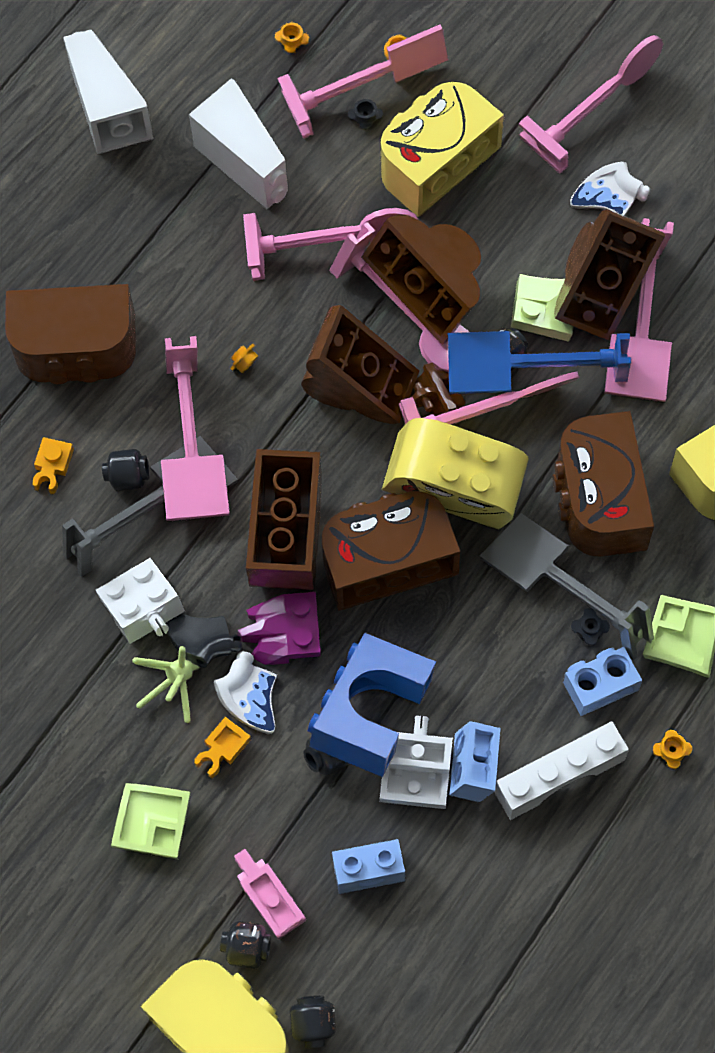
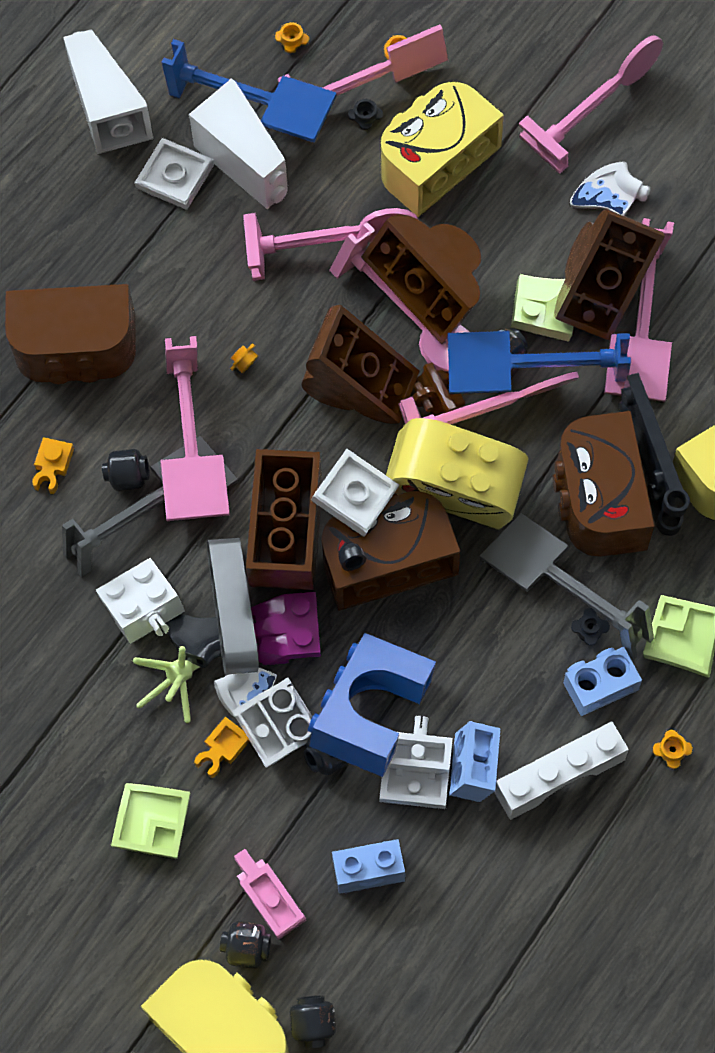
none -> white tile [135,138,214,210]
none -> blue piece [162,39,337,142]
none -> beam [207,538,259,675]
none -> white slope [231,678,312,768]
none -> white tile [311,449,399,536]
none -> black hinge [338,542,367,571]
none -> black hinge [618,373,690,536]

